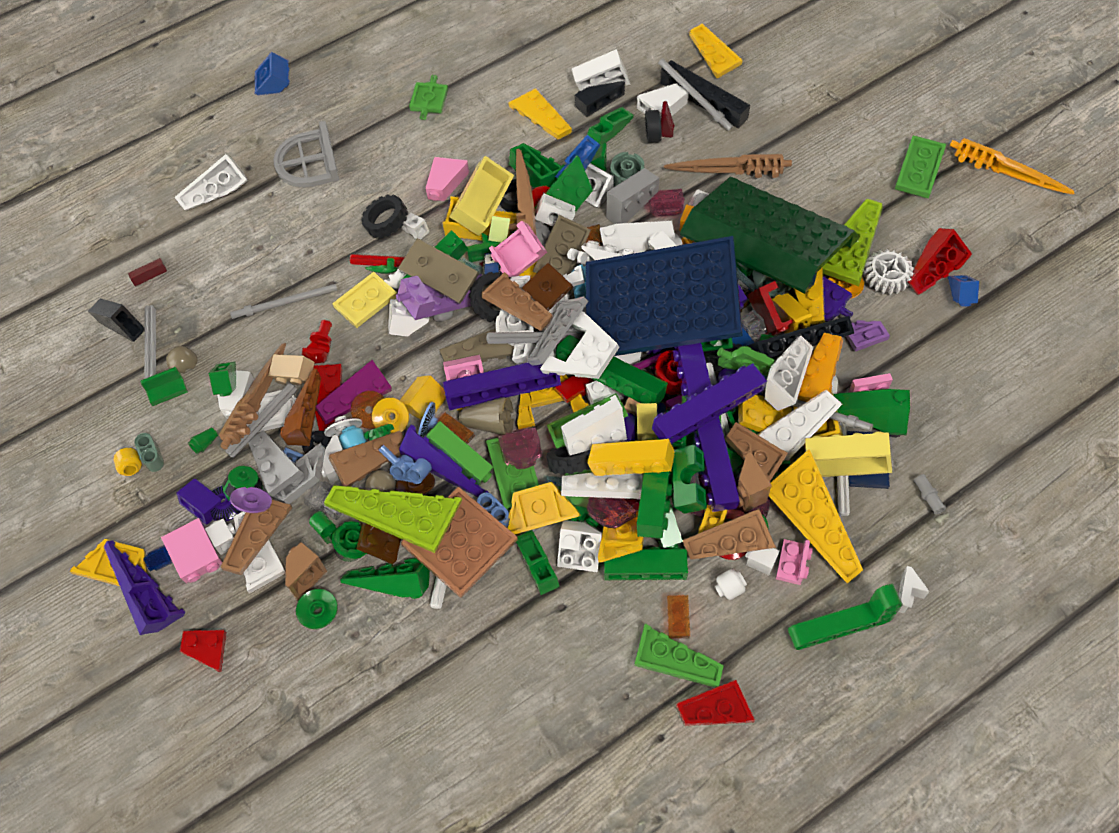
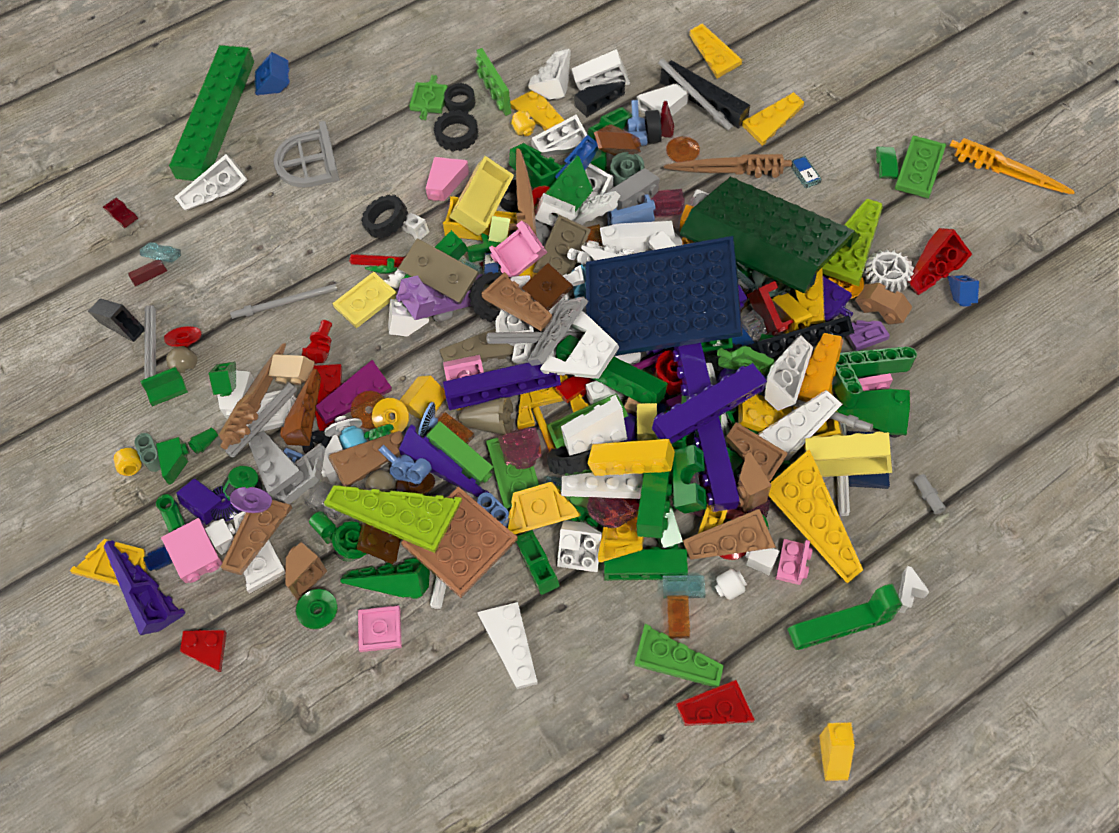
none -> dark red slope [103,198,138,228]
none -> clear light blue plate [140,242,181,263]
none -> green slope [156,437,190,485]
none -> green piece [156,494,186,533]
none -> red dish [164,326,202,347]
none -> green brick [169,45,254,181]
none -> bright pink tile [358,605,402,652]
none -> black tyre [434,110,478,151]
none -> black tyre [444,83,476,112]
none -> bright green plate [475,48,511,116]
none -> white wing [477,602,538,689]
none -> yellow head [511,111,536,137]
none -> white wedge [528,49,571,100]
none -> white wedge [531,115,587,157]
none -> yellow bar [533,407,556,452]
none -> white wing [572,191,621,225]
none -> dark orange wedge [594,124,641,156]
none -> medium blue panel [607,194,655,226]
none -> medium blue beam [627,100,647,146]
none -> clear light blue plate [662,575,705,598]
none -> clear orange dish [666,136,700,162]
none -> yellow wing [742,92,804,146]
none -> tile [791,155,822,188]
none -> yellow slope [819,722,855,781]
none -> green beam [832,346,917,407]
none -> medium nougat brick [855,283,912,324]
none -> green slope [876,146,898,179]

